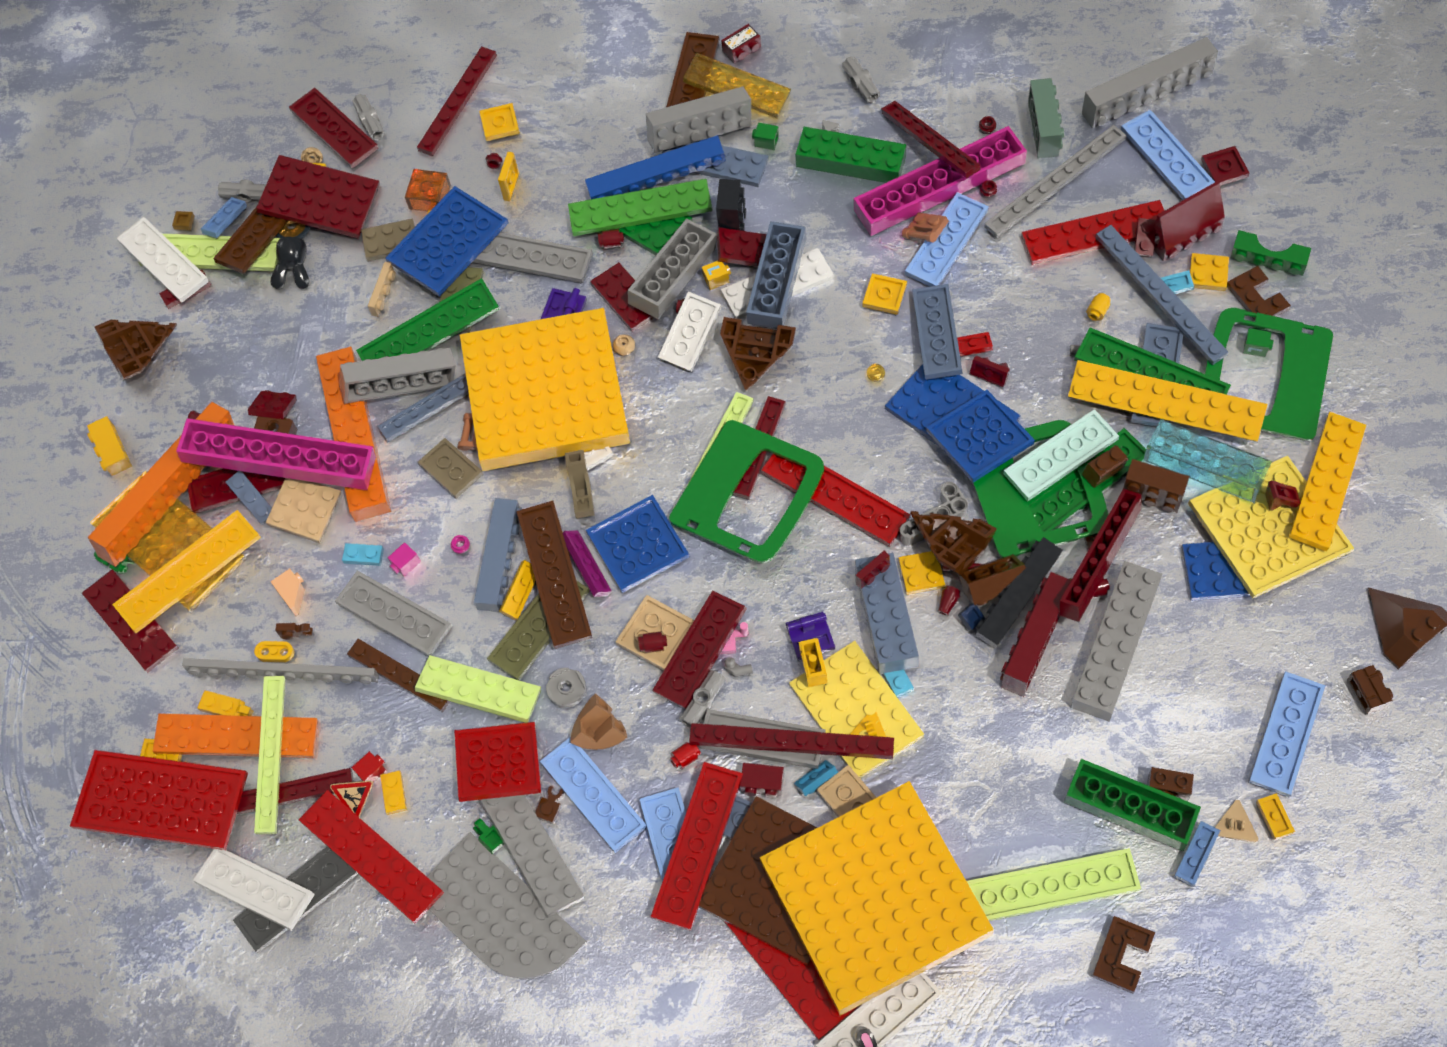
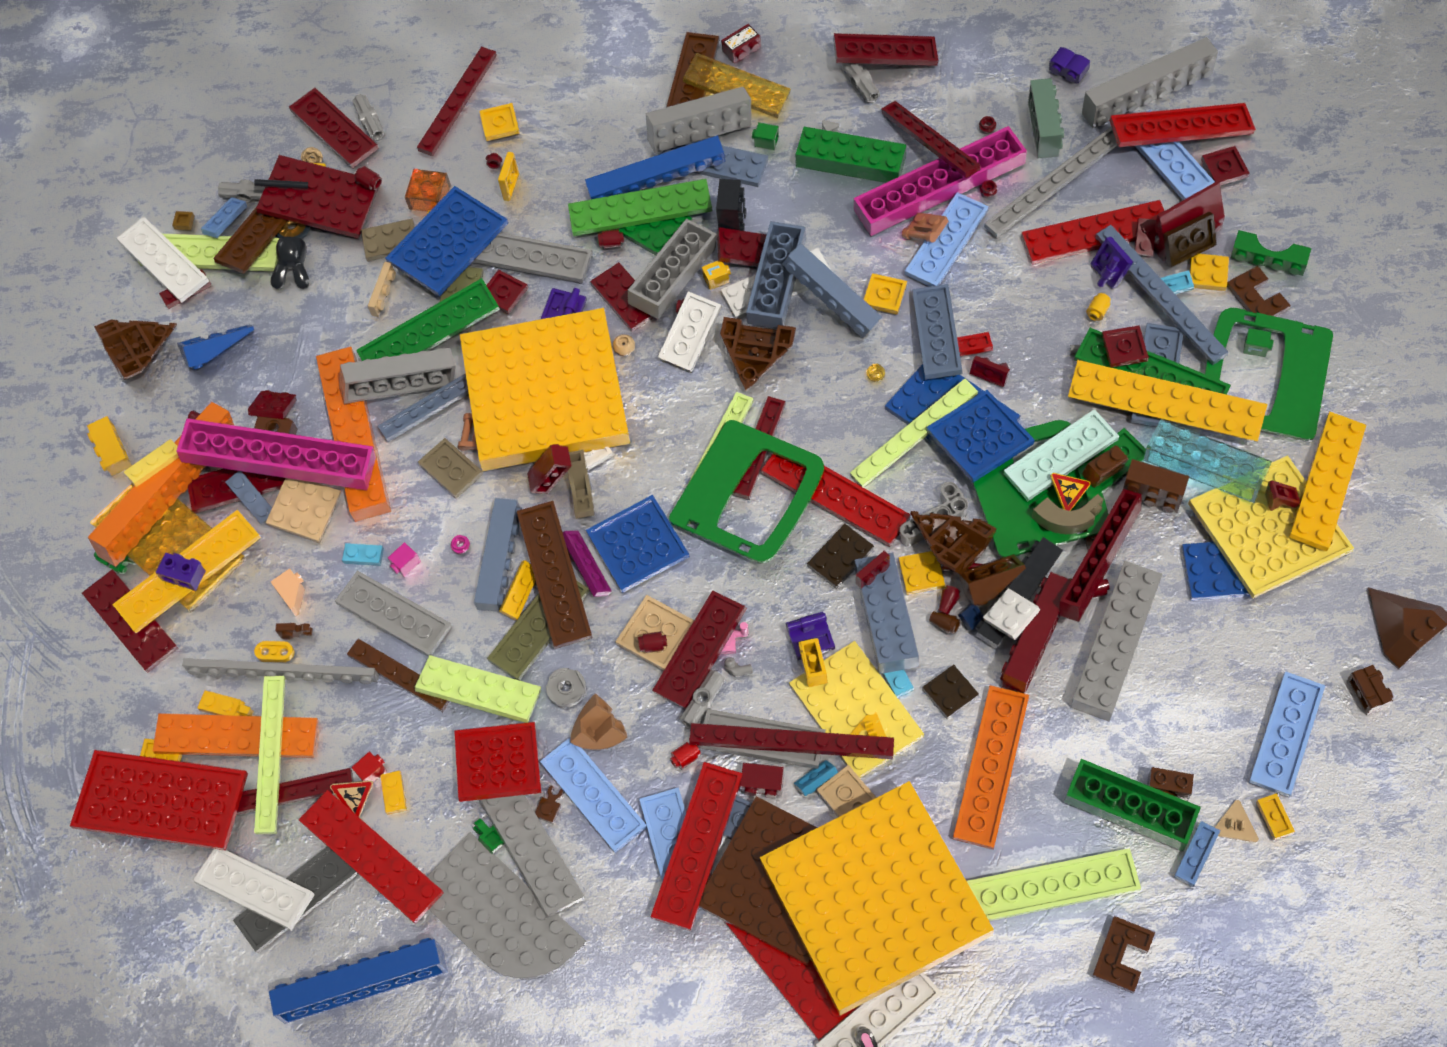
none -> light yellow plate [124,439,179,487]
none -> dark purple brick [155,553,206,591]
none -> blue wedge [177,324,254,369]
none -> black bar [254,179,309,189]
none -> blue brick [269,938,448,1024]
none -> dark red brick [355,166,382,190]
none -> dark red plate [486,269,528,315]
none -> dark red brick [527,444,572,494]
none -> sand blue brick [782,243,882,338]
none -> dark brown plate [807,523,874,589]
none -> dark red plate [833,33,939,66]
none -> yellowish green plate [850,379,978,488]
none -> dark brown plate [922,664,979,720]
none -> reddish brown cone [929,611,960,634]
none -> orange plate [953,685,1029,850]
none -> white plate [983,588,1040,640]
none -> dark tan arch [1032,494,1103,534]
none -> dark purple brick [1049,47,1090,83]
none -> piece [1050,473,1090,511]
none -> dark purple plate [1090,237,1133,289]
none -> dark red plate [1102,325,1149,368]
none -> red plate [1109,103,1256,147]
none -> dark brown plate [1163,211,1217,267]

